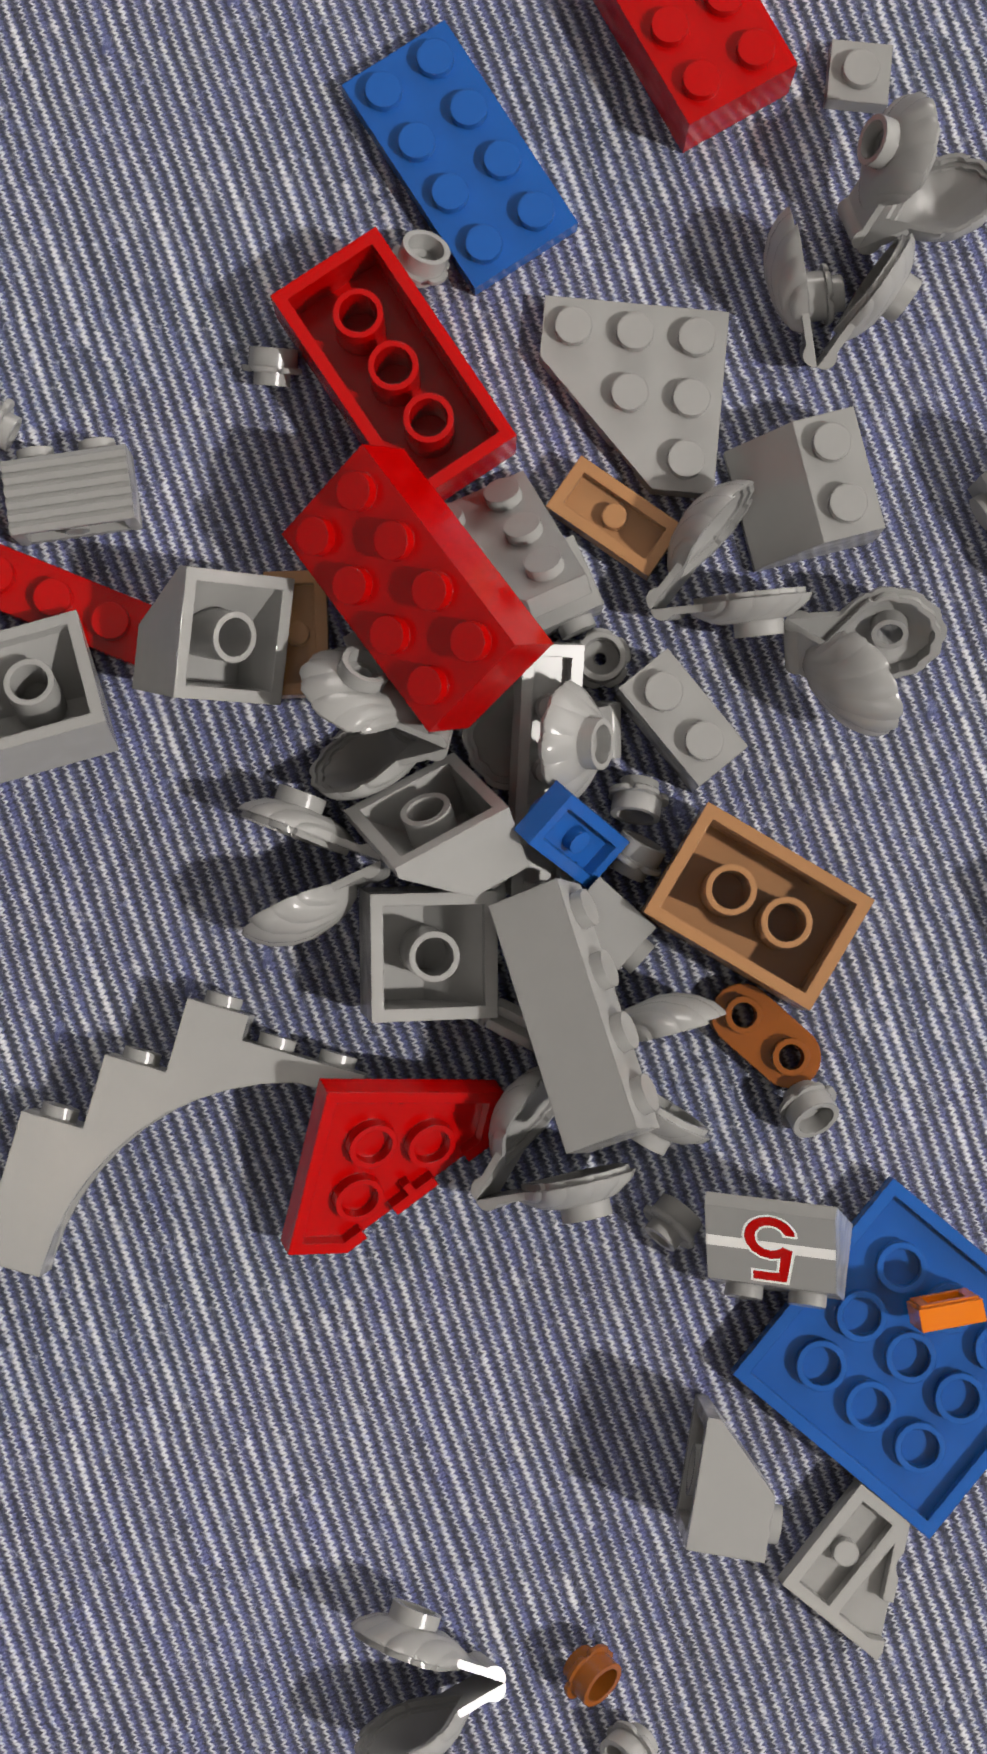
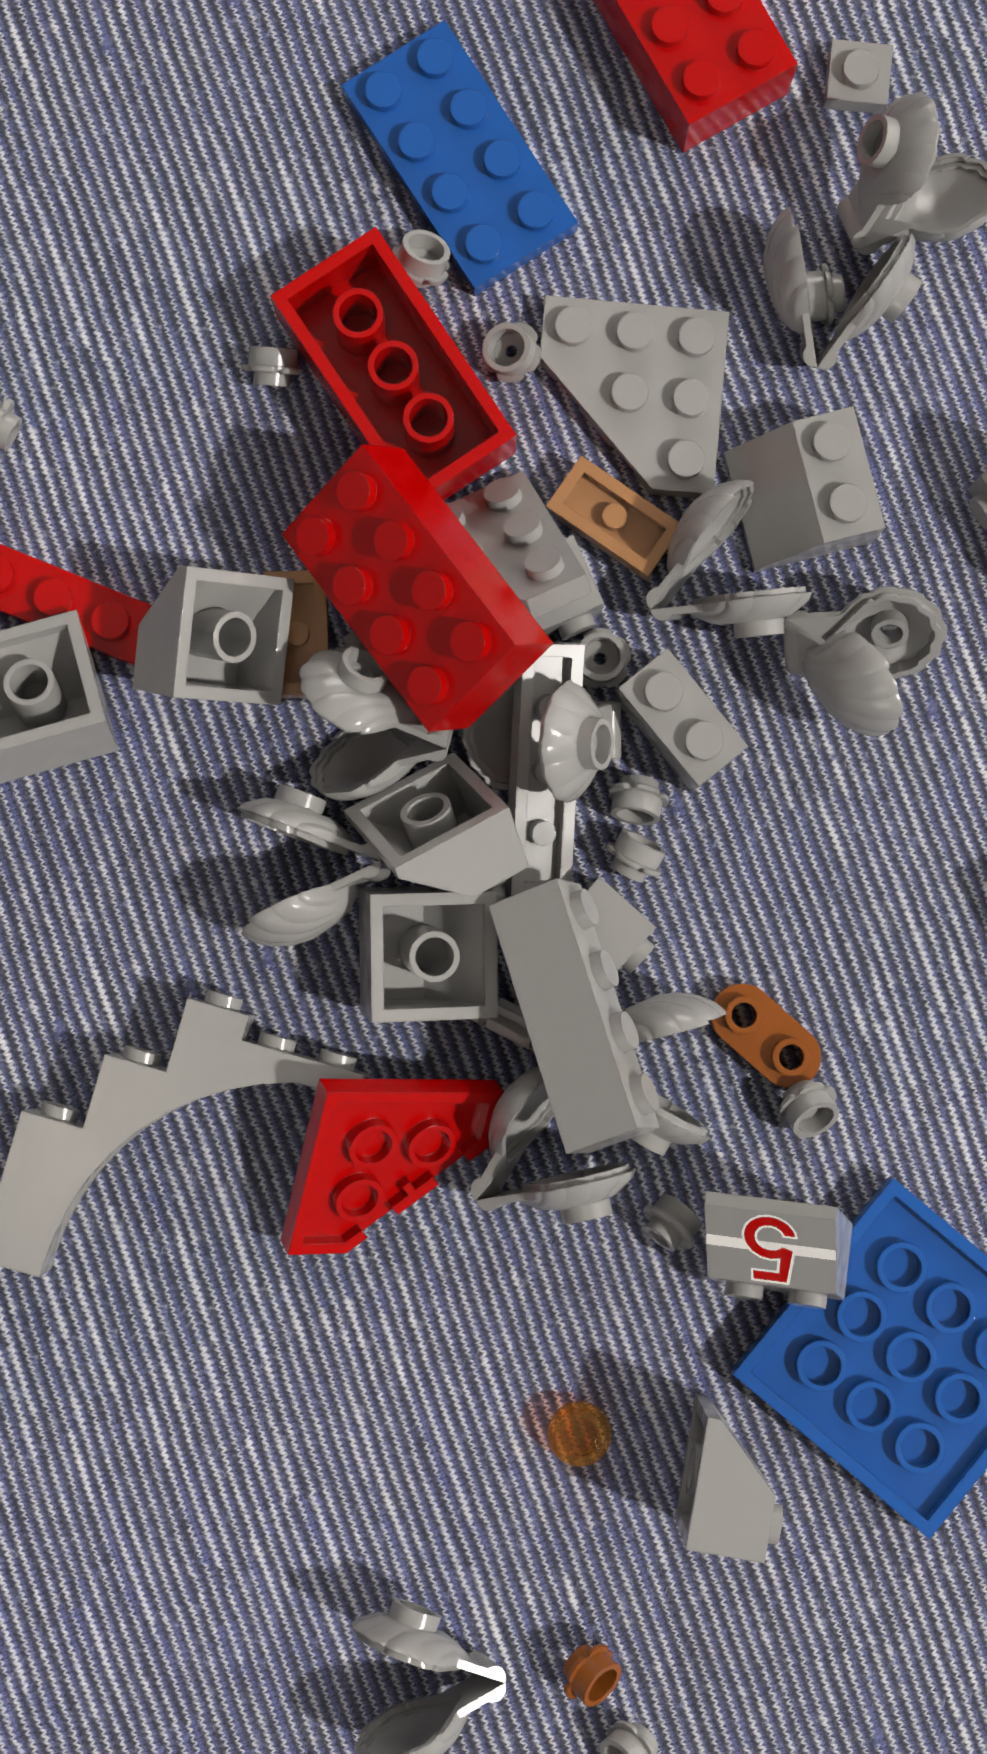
light grey brick [0,437,143,546] -> none
blue plate [513,780,630,889] -> none
medium nougat brick [640,802,875,1011] -> none
light grey wing [778,1478,911,1661] -> none
orange tile [906,1288,987,1333] -> none
none -> light grey plate [482,322,542,383]
none -> clear orange plate [548,1401,611,1467]

